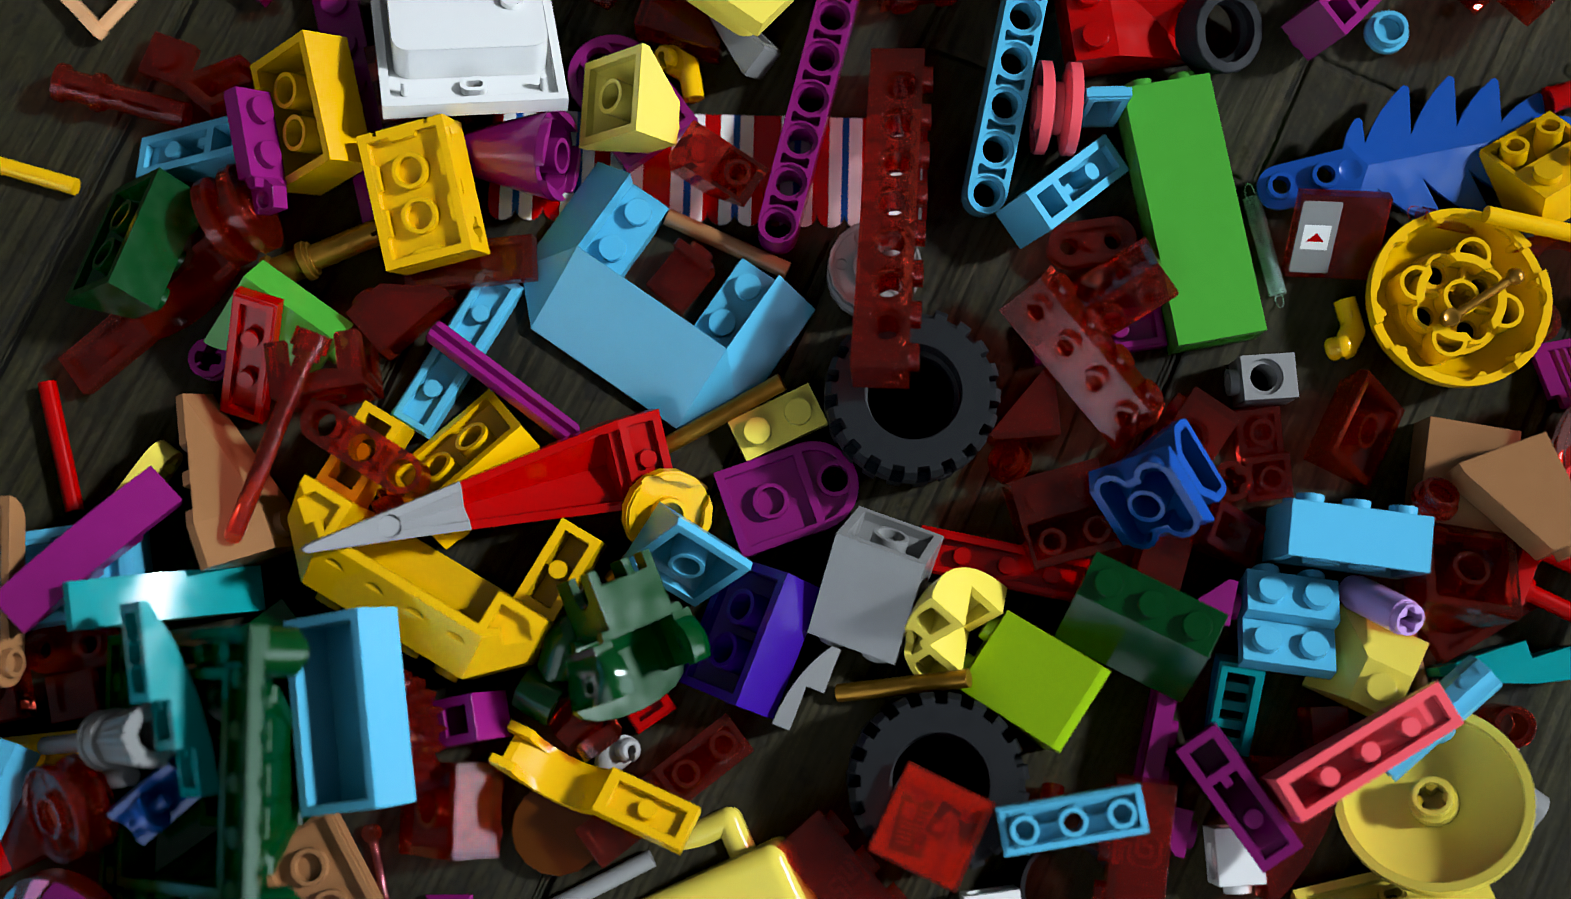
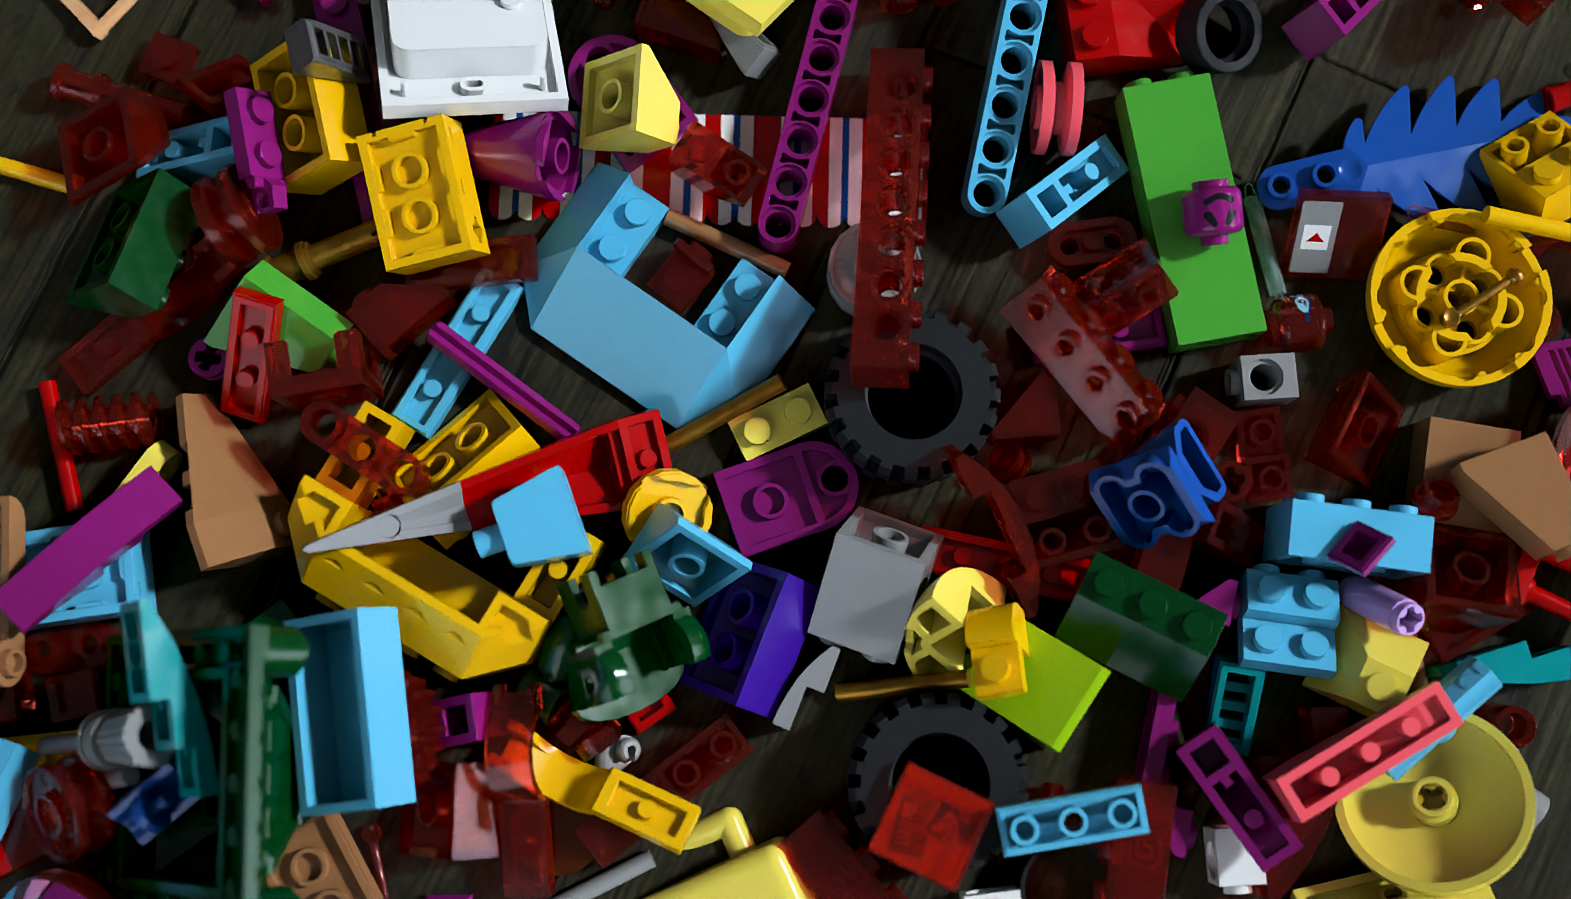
teal slope [62,565,266,631] -> none
clear red piece [224,325,333,544] -> none
yellow arm [654,44,704,103] -> none
medium azure slope [1081,86,1132,128] -> none
yellow arm [1324,296,1365,361] -> none
medium azure plate [1364,10,1409,55] -> none
none -> clear red piece [55,391,164,456]
none -> clear red slope [57,86,171,205]
none -> flat silver slope [284,18,373,84]
none -> medium azure torso [472,465,593,568]
none -> clear red piece [484,682,556,898]
none -> clear red slope [942,443,1040,619]
none -> yellow brick [965,602,1030,701]
none -> magenta head [1181,179,1244,246]
none -> clear red head [1263,293,1334,354]
none -> magenta slope [1327,521,1396,577]

